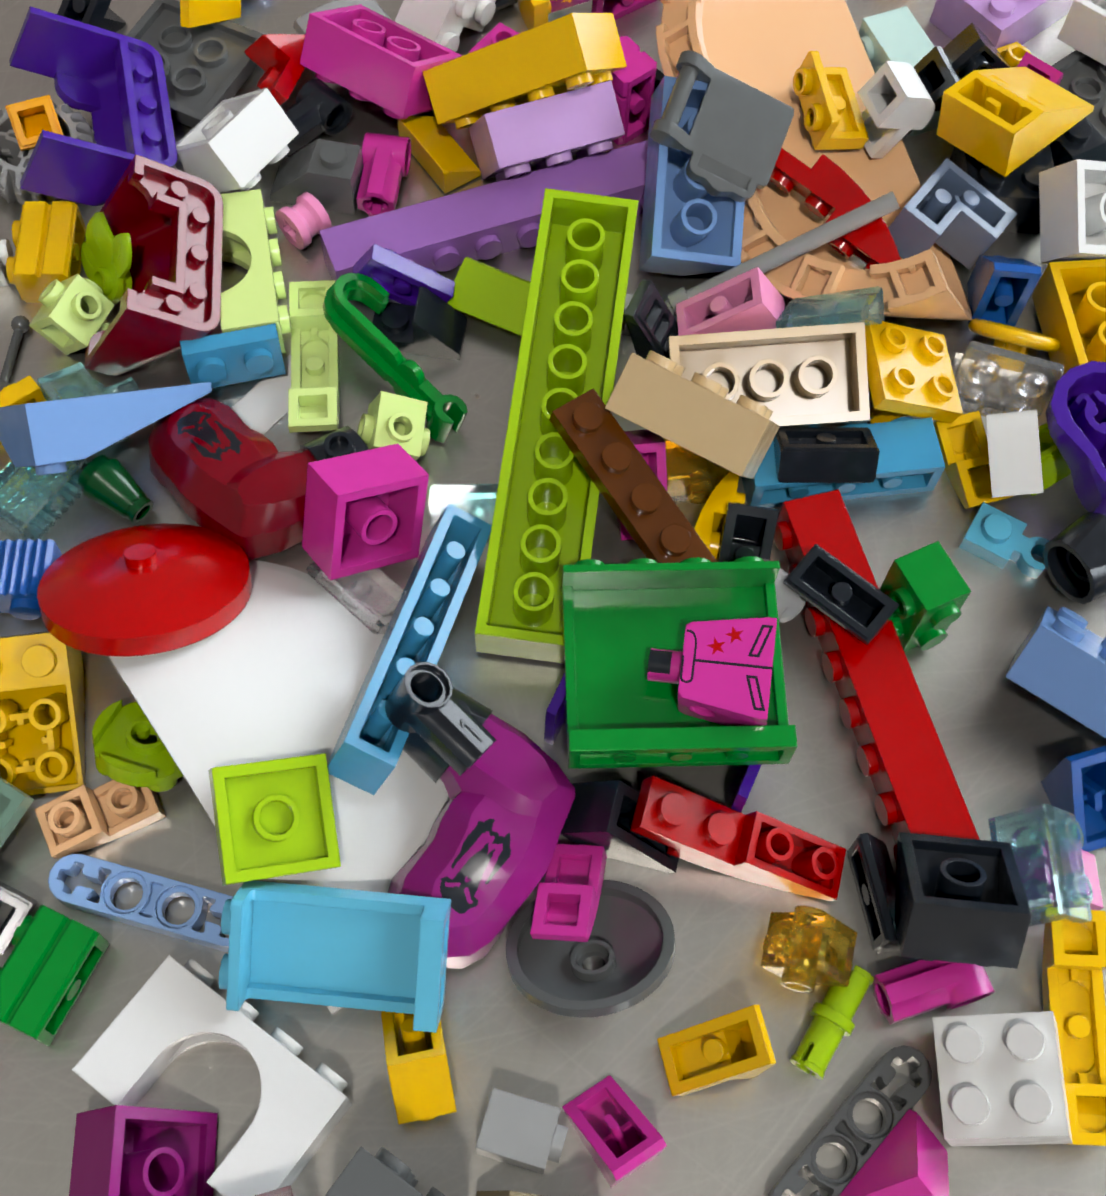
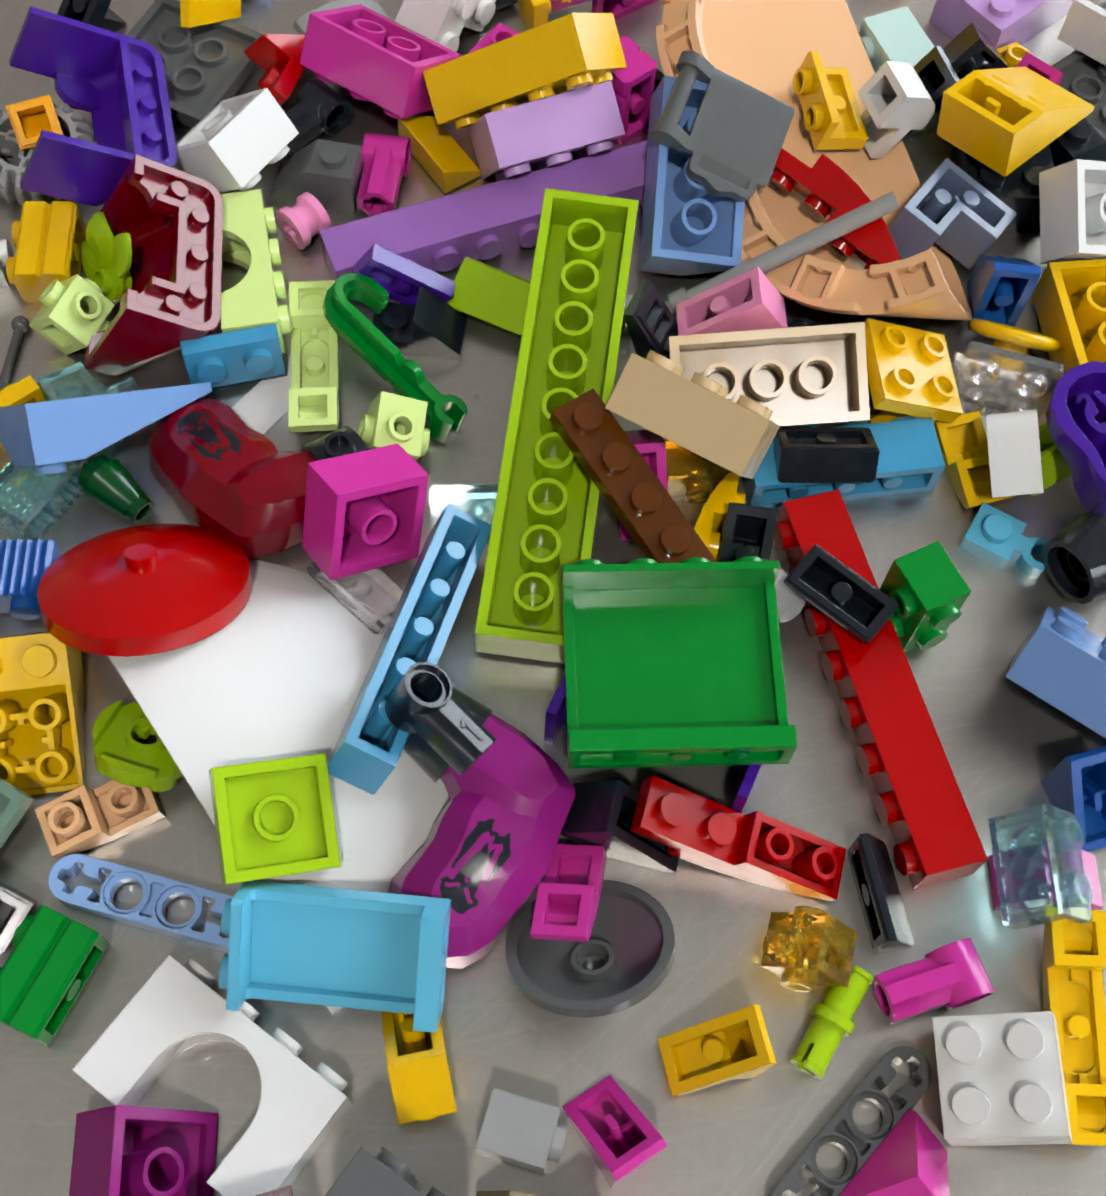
dark pink torso [647,617,777,726] -> none
clear light blue slope [776,286,885,328] -> none
black slope [895,832,1032,969] -> none

